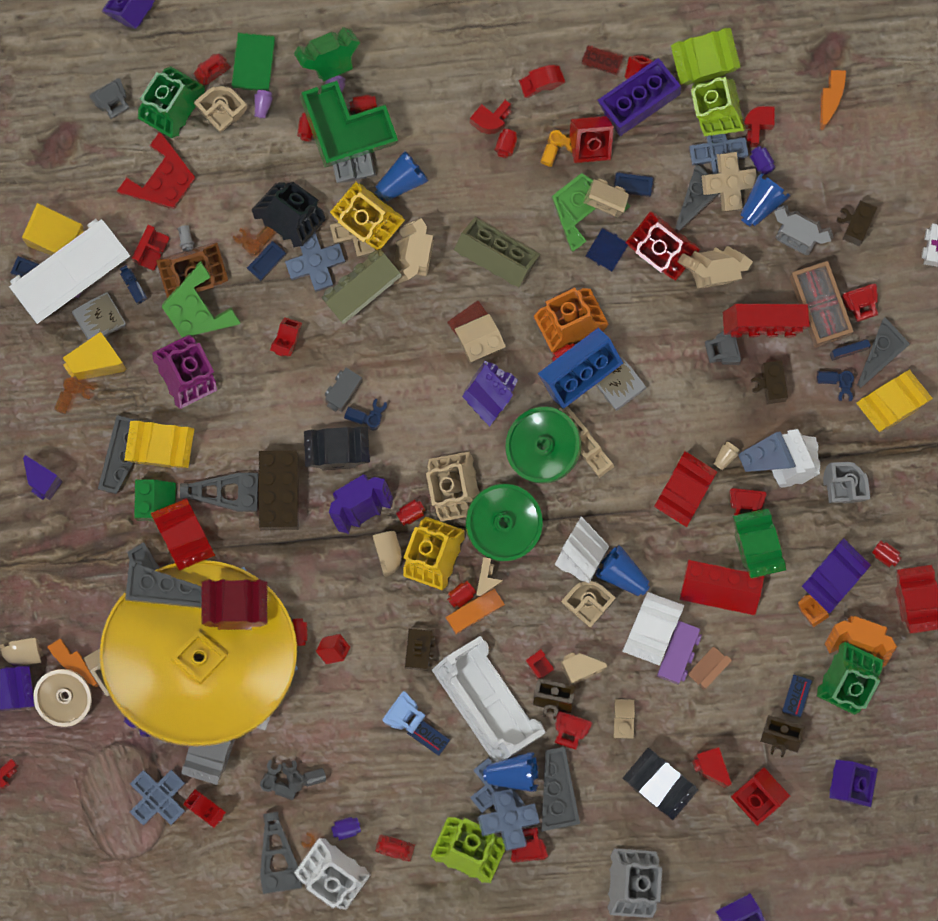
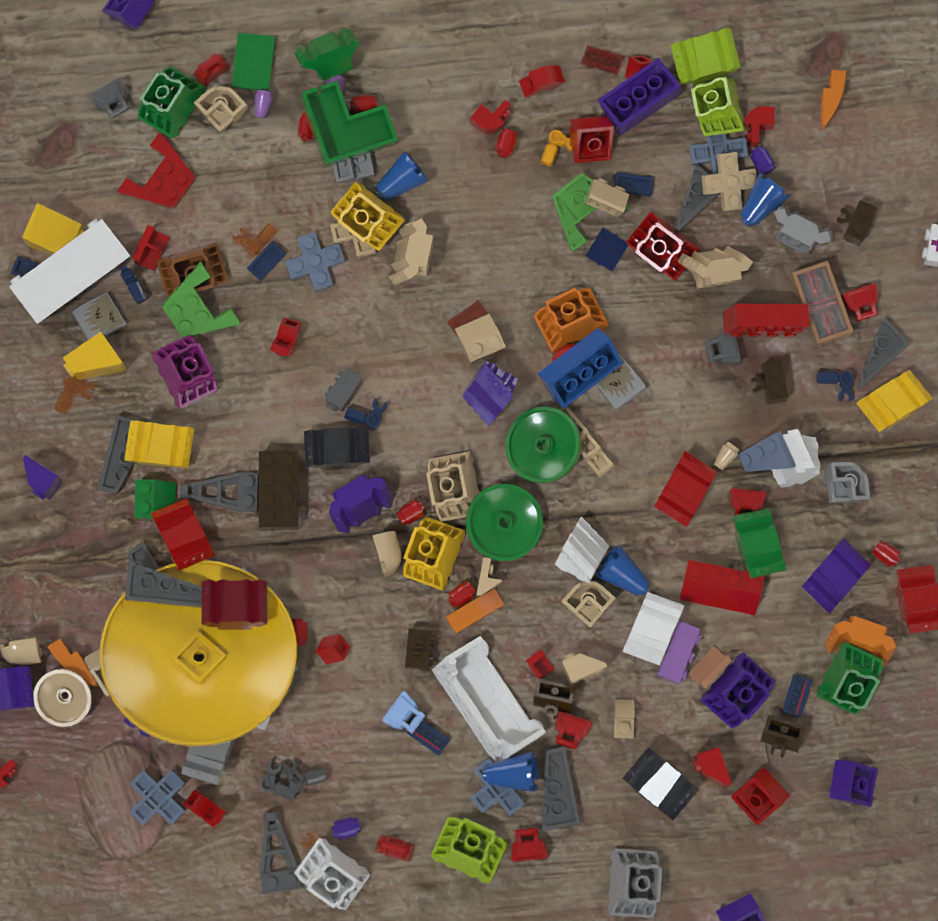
light grey pin [177,225,195,251] -> none
black slope [251,181,326,247] -> none
olive slope [321,249,402,324] -> none
olive slope [454,217,540,287] -> none
sand blue plate [478,789,540,851] -> none
orange bracket [798,595,829,628] -> none
dark blue tile [830,340,870,361] -> none
none -> dark purple slope [701,653,775,729]

